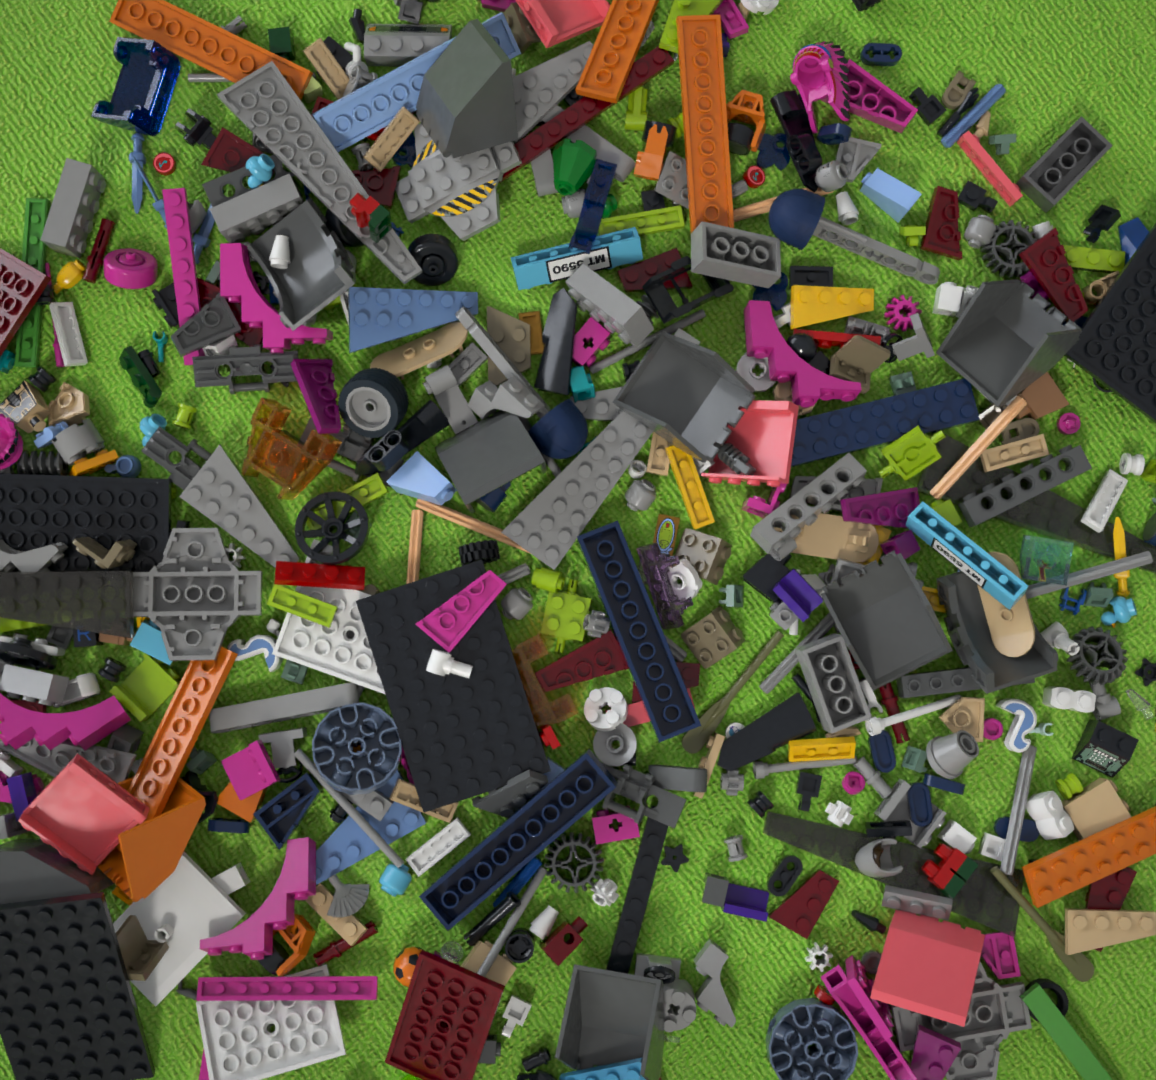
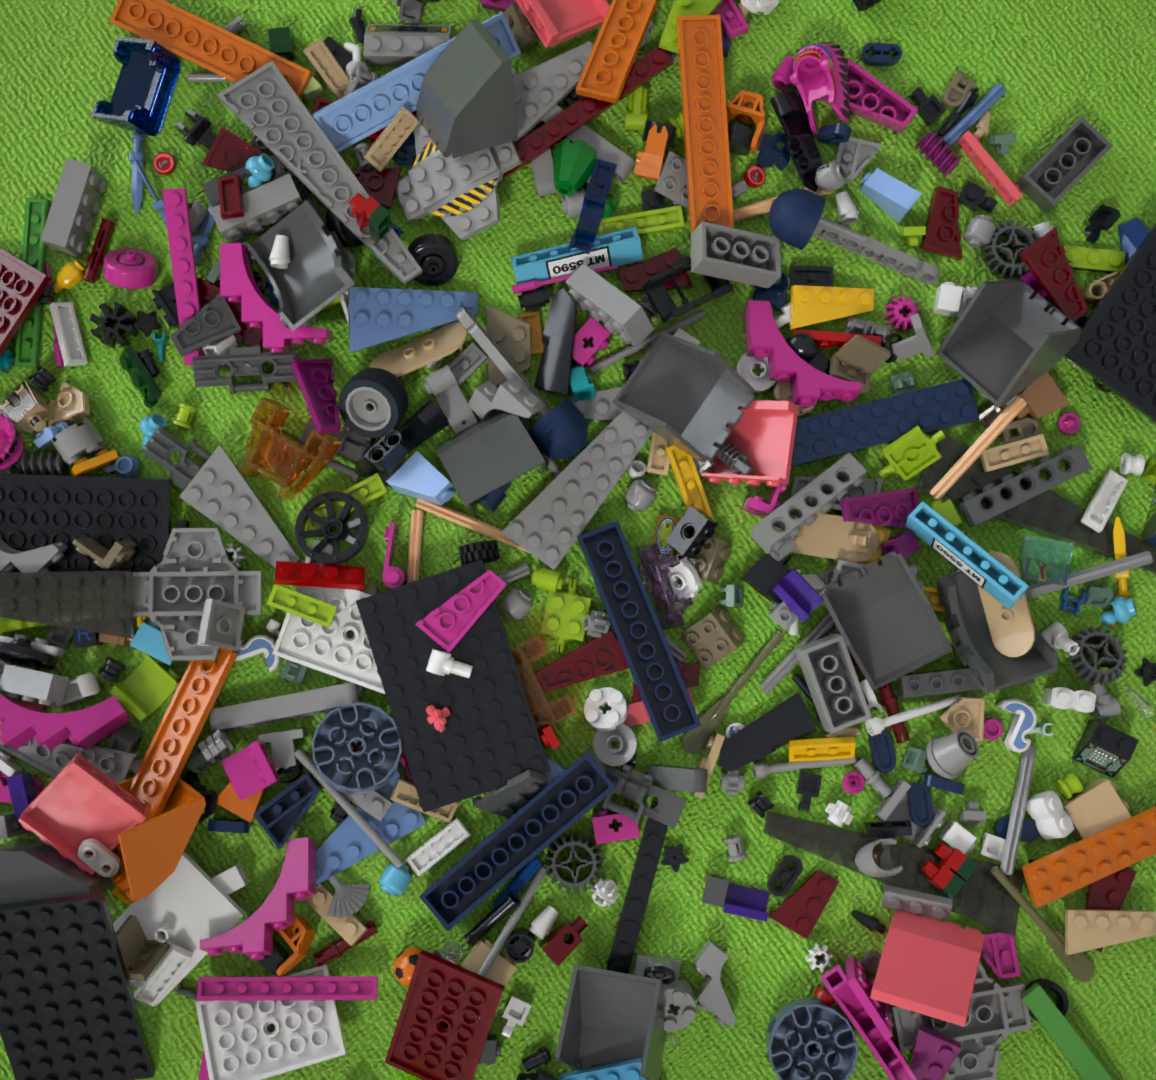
none -> white plate [78,838,120,877]
none -> black gear [90,302,139,349]
none -> black plate [133,310,161,337]
none -> white plate [134,944,193,1007]
none -> light grey bracket [197,598,246,651]
none -> light grey hand [198,730,237,764]
none -> dark red tile [217,174,245,220]
none -> dark pink door [383,522,407,589]
none -> coral plant [426,705,450,733]
none -> dark pink piece [512,265,618,294]
none -> black brick [518,286,551,312]
none -> brick [665,505,718,559]
none -> dark pink cone [772,56,794,90]
none -> magenta piece [914,131,962,178]
none -> light grey tile [958,801,987,825]

